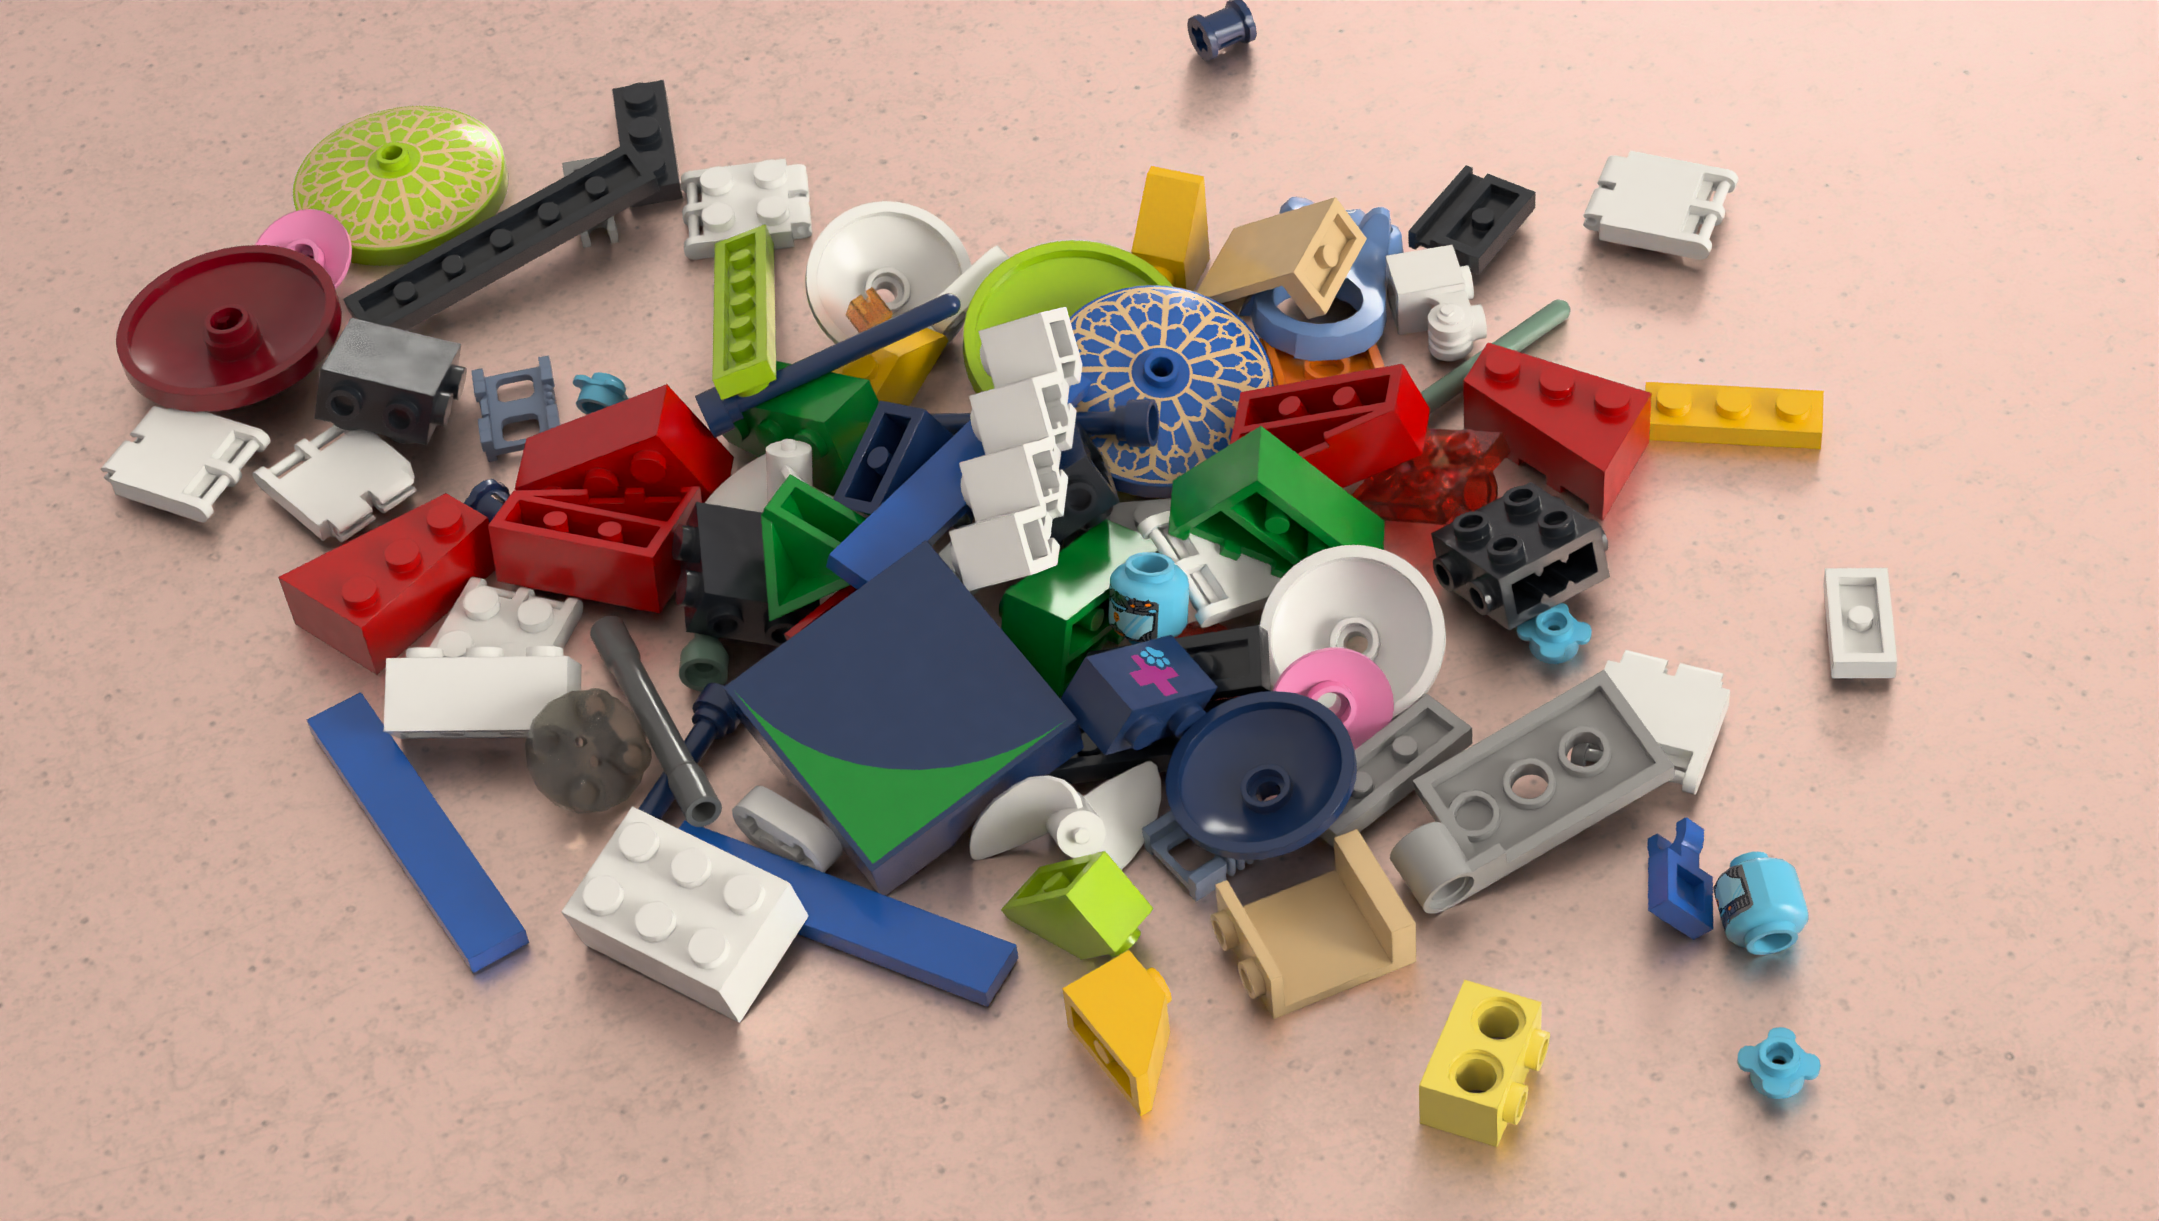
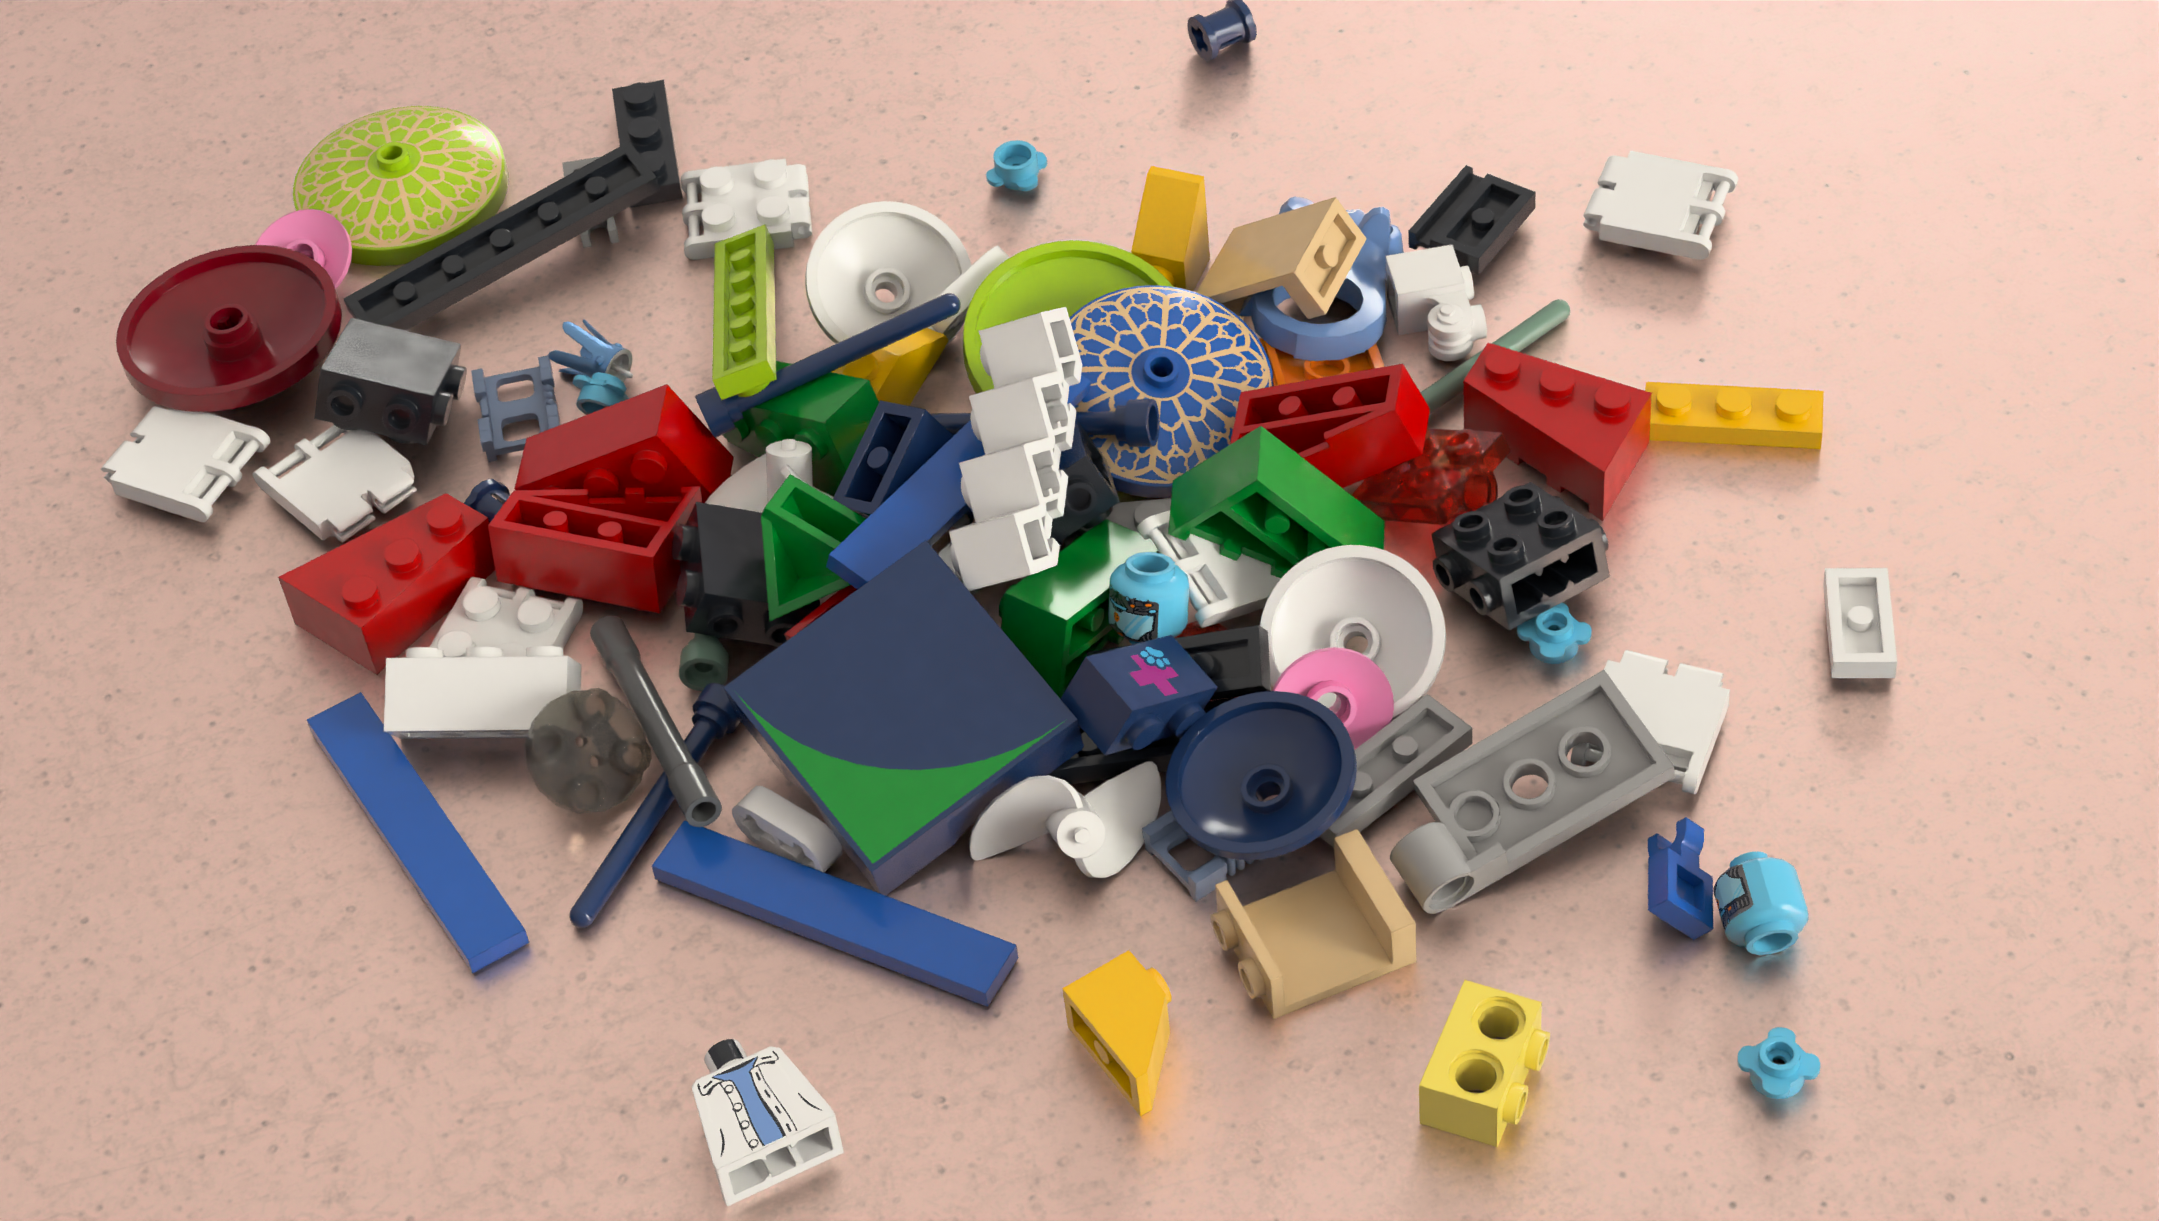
white brick [561,806,809,1023] -> none
clear orange piece [845,287,893,333] -> none
lime slope [1001,851,1154,960] -> none
none -> flat silver piece [548,319,633,382]
none -> white torso [691,1039,844,1207]
none -> medium azure plate [986,140,1047,191]

